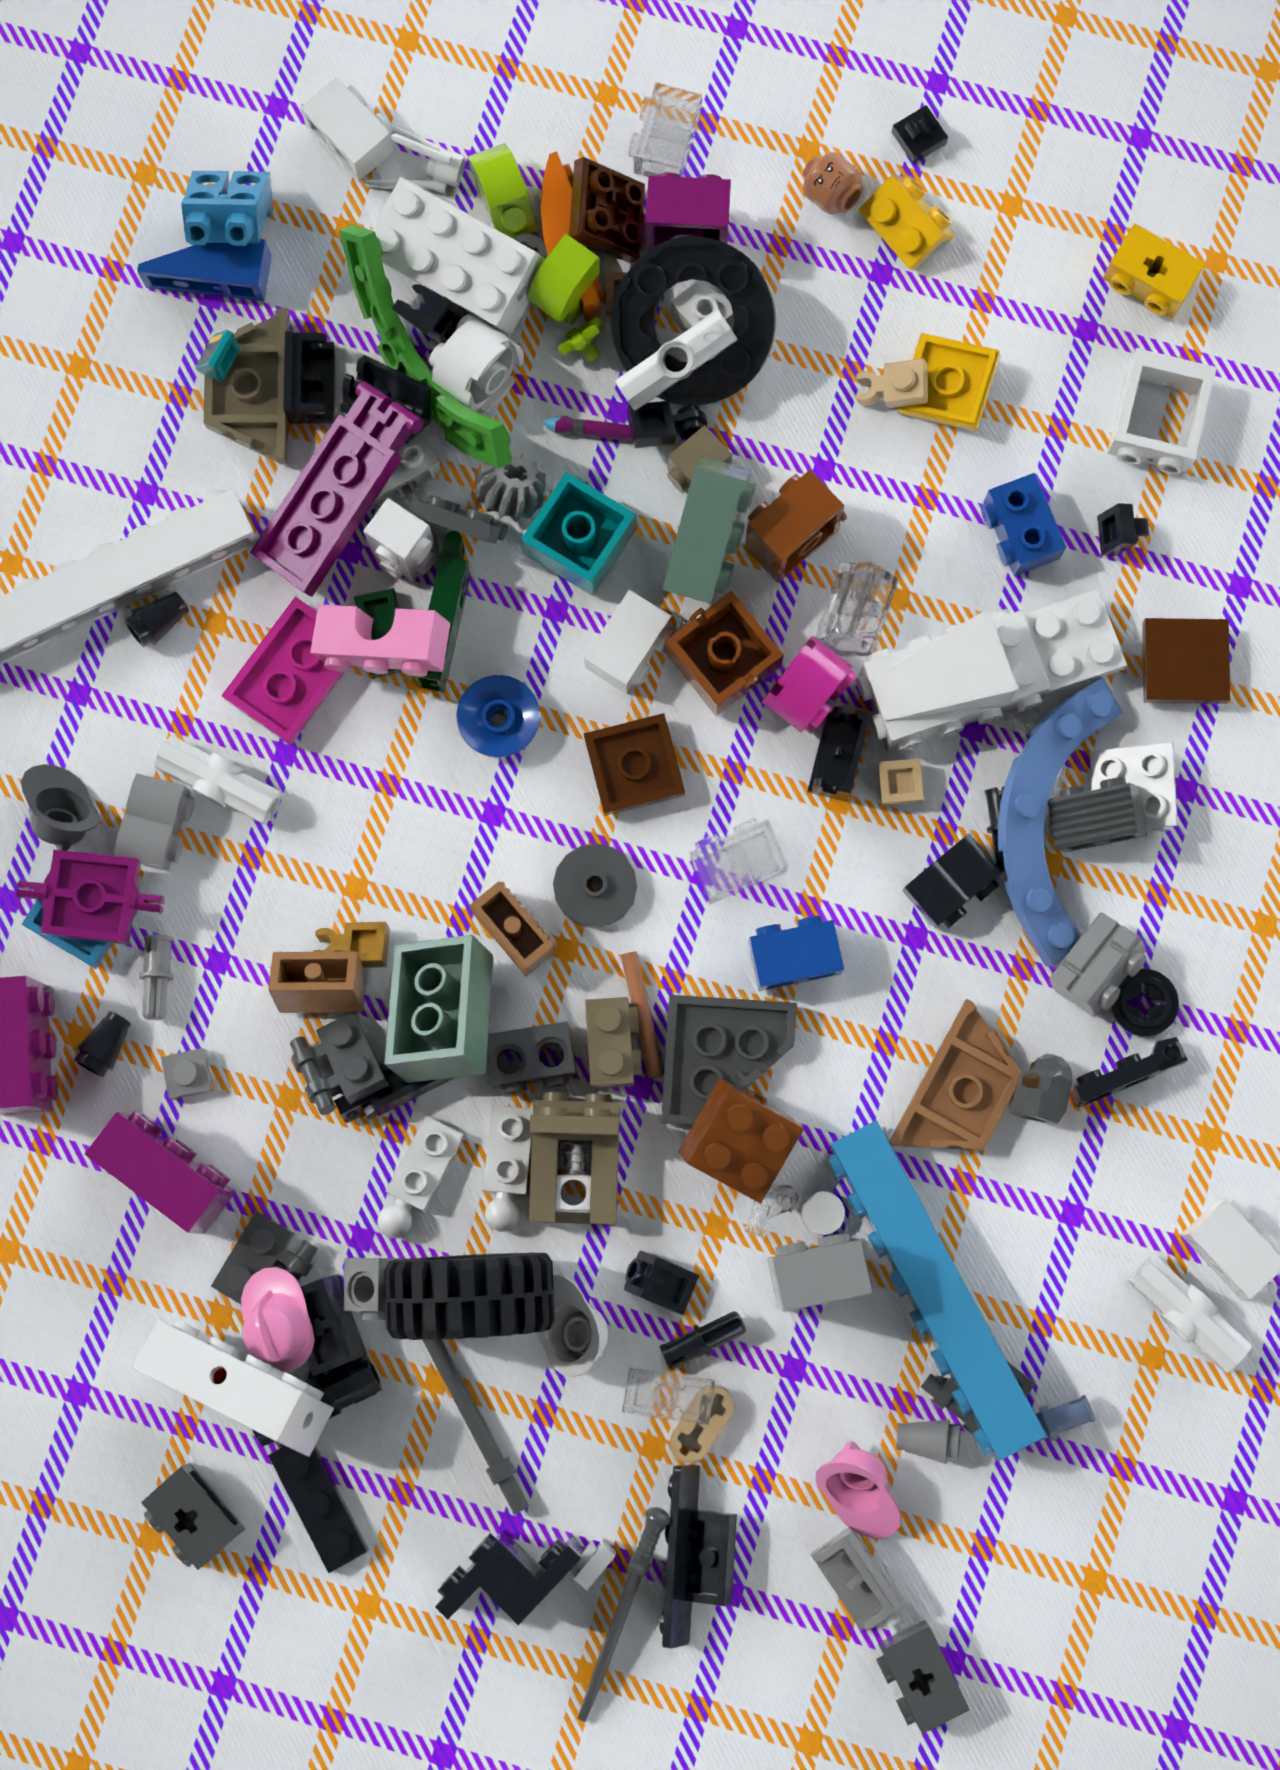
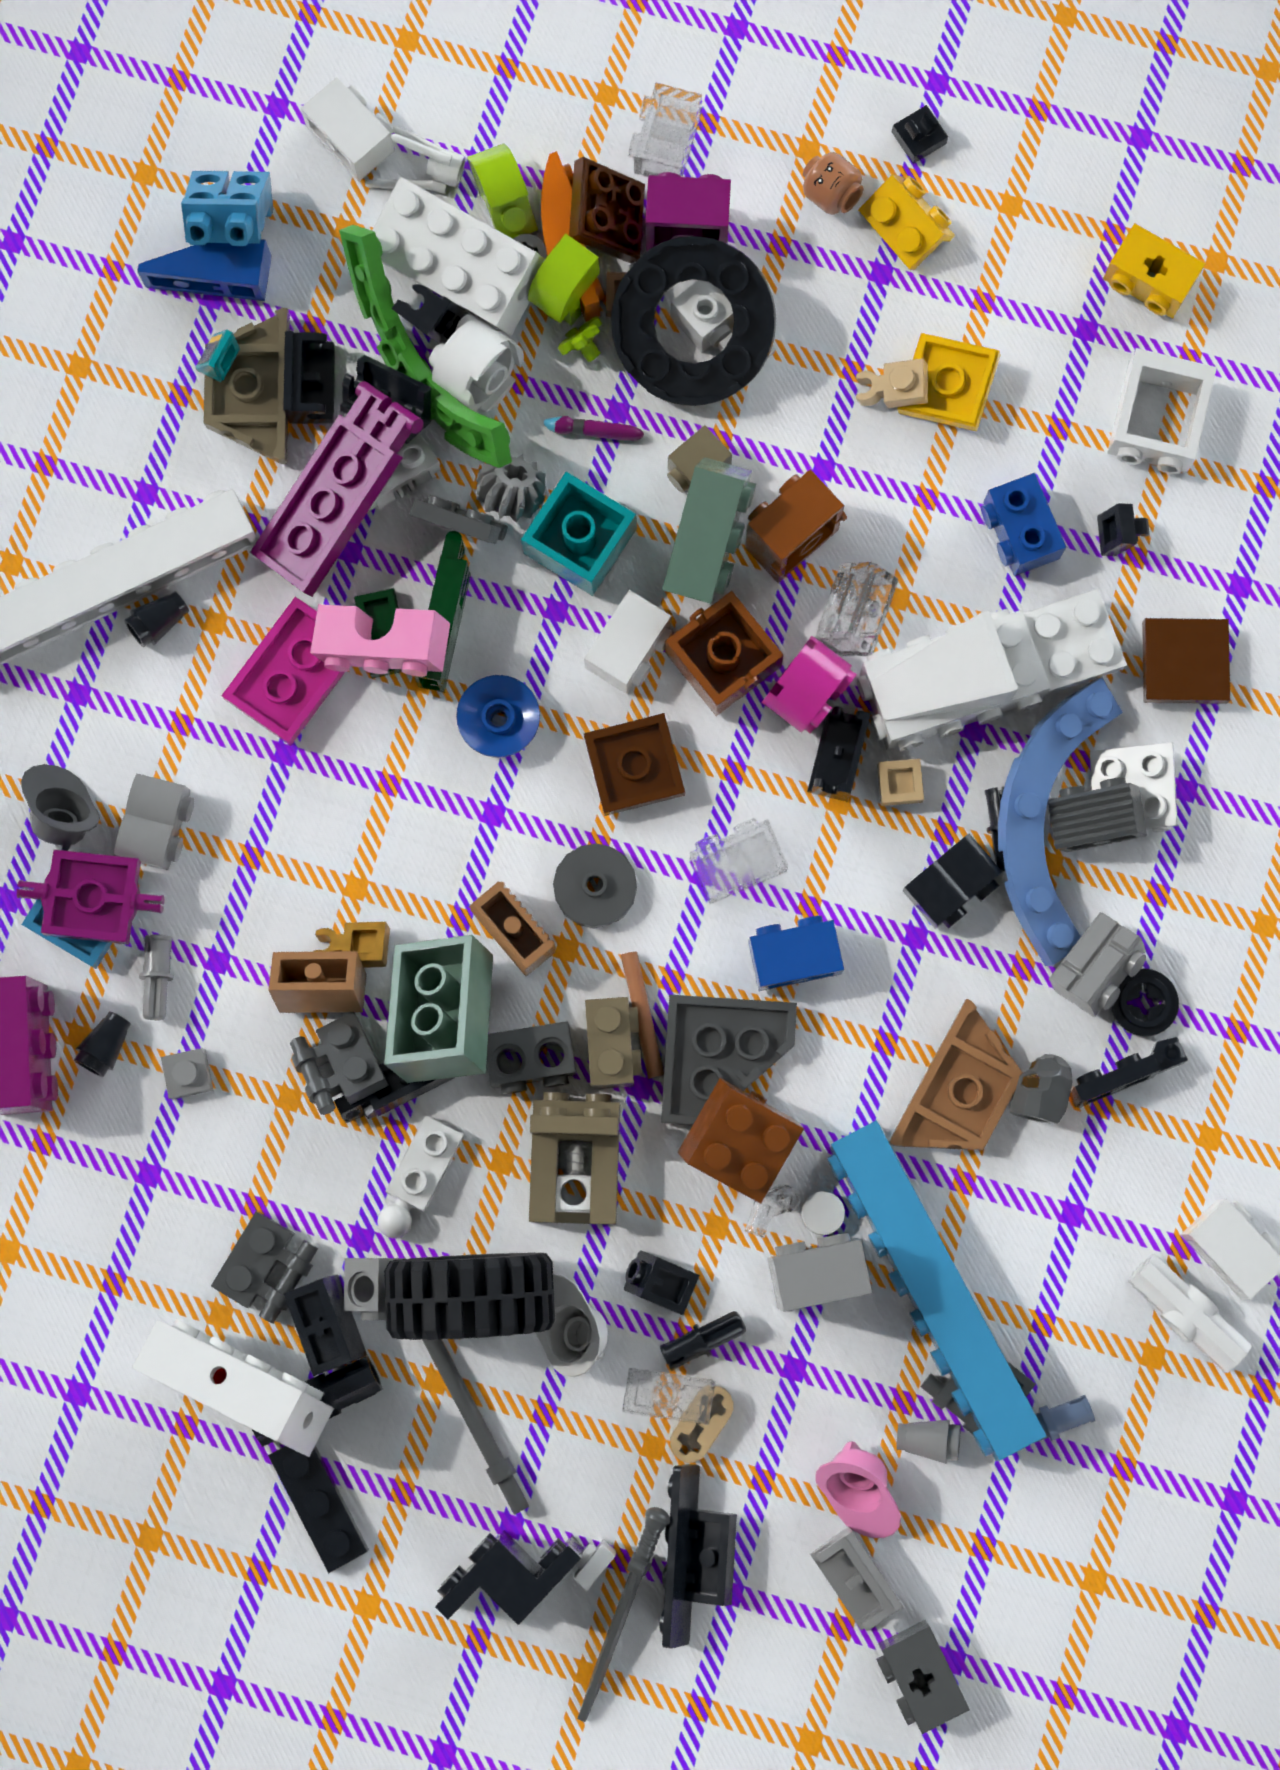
magenta brick [84,1111,236,1234] -> none
dark grey brick [141,1463,245,1570] -> none
white piece [154,735,283,825] -> none
bright pink piece [241,1267,315,1372] -> none
white brick [363,498,437,582] -> none
white plate [483,1105,533,1232] -> none
white piece [615,309,738,411] -> none
black plate [627,401,708,448] -> none

